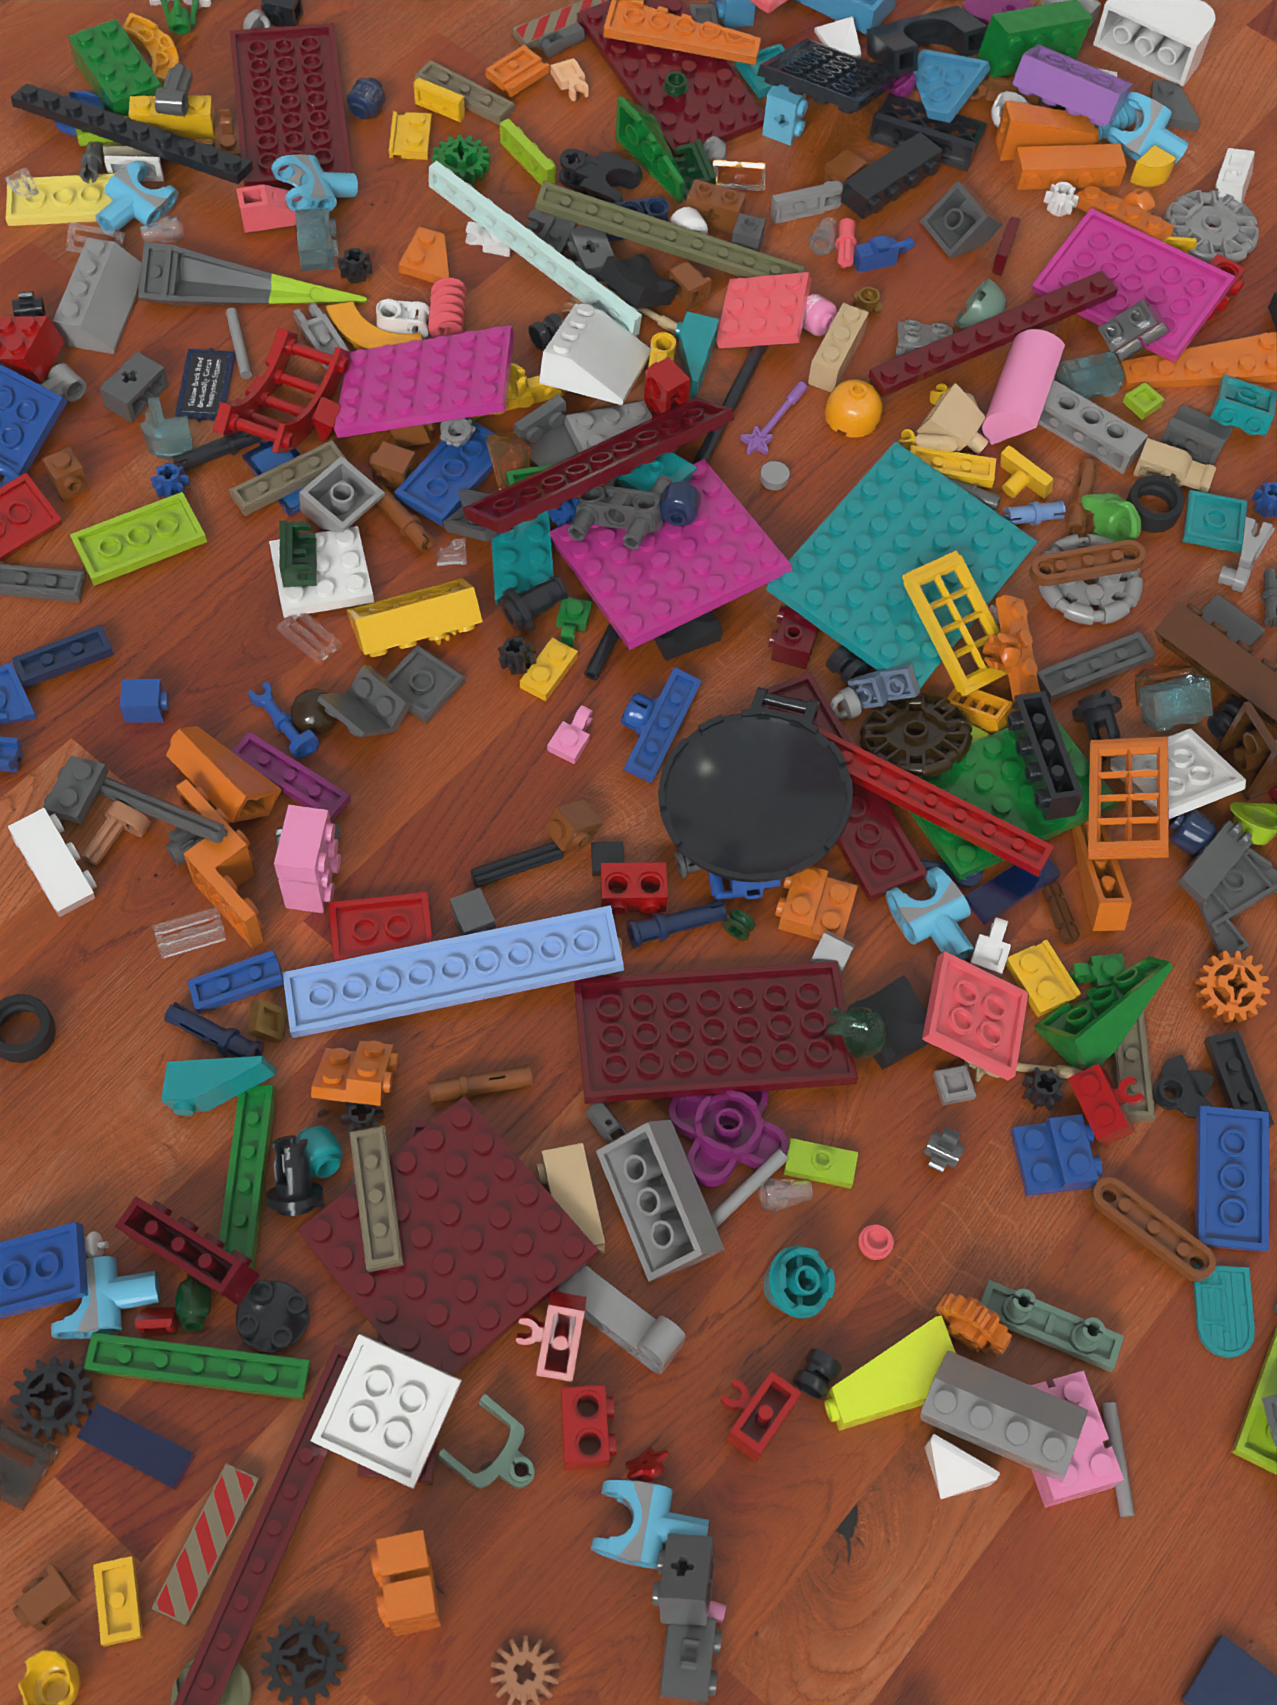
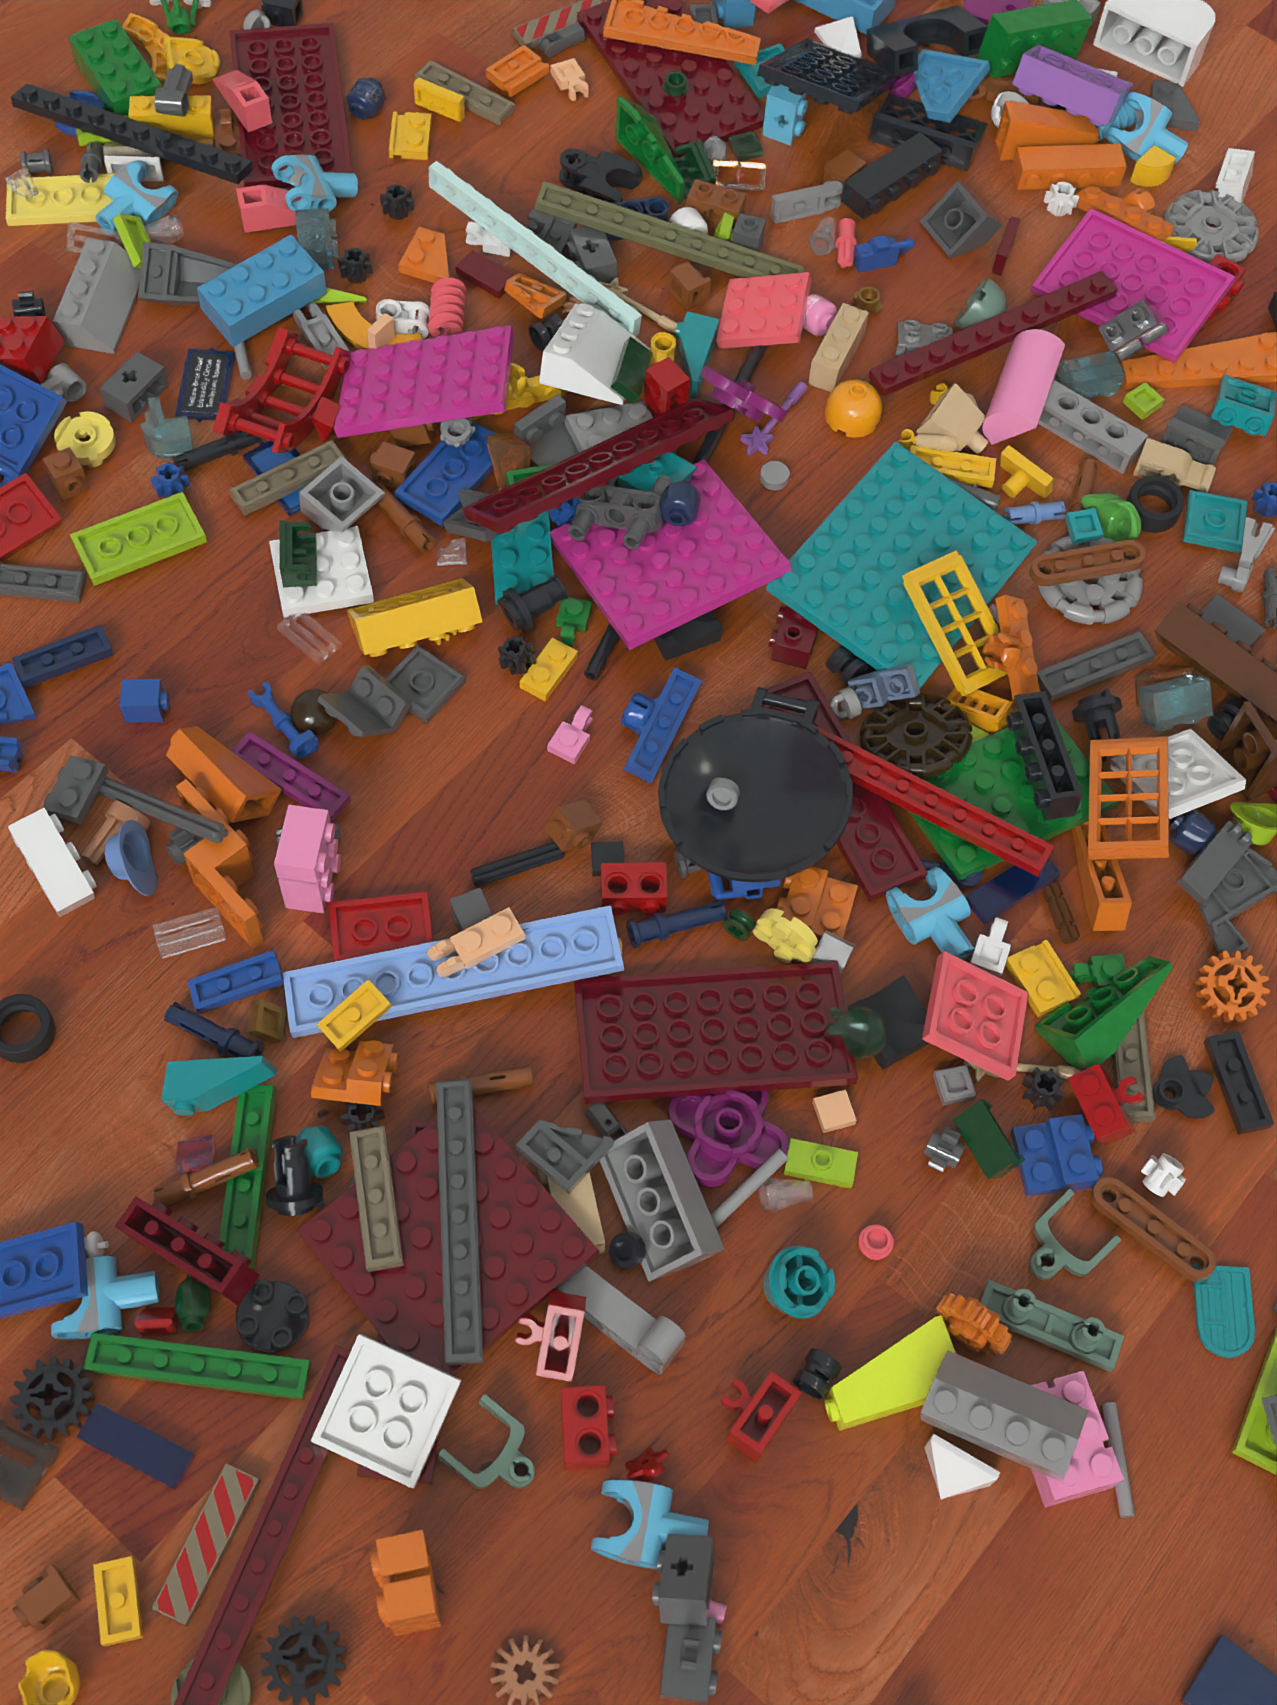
green gear [432,134,490,185] -> none
lime plate [500,118,557,185] -> none
black brick [599,254,679,309] -> none
blue plate [1195,1106,1269,1252] -> none
none -> dark grey bush [20,149,53,177]
none -> light yellow plate [54,412,116,468]
none -> medium blue piece [105,820,157,896]
none -> lime tile [113,213,151,269]
none -> dark orange pin [153,1147,260,1207]
none -> yellow tile [163,37,220,84]
none -> clear pink plate [176,1134,216,1173]
none -> dark azure piece [197,234,326,347]
none -> coral slope [213,70,272,132]
none -> yellow plate [316,979,392,1052]
none -> light nougat tile [367,313,395,349]
none -> black gear [380,185,414,220]
none -> light nougat hinge [427,907,526,978]
none -> dark grey tile [436,1079,484,1366]
none -> dark red tile [455,250,514,299]
none -> orange wing [505,273,567,319]
none -> dark grey wing [516,1120,614,1194]
none -> black tile [609,1232,646,1269]
none -> dark green tile [611,336,653,404]
none -> magenta plant [700,365,788,423]
none -> light grey tile [706,777,740,810]
none -> lime plate [713,213,735,242]
none -> clear green tile [729,131,763,162]
none -> light yellow plate [753,908,819,964]
none -> light nougat tile [812,1090,857,1133]
none -> dark green hinge [952,1099,1025,1179]
none -> sand green piece [1029,1189,1121,1280]
none -> teal tile [1064,508,1104,544]
none -> white gear [1141,1153,1186,1197]

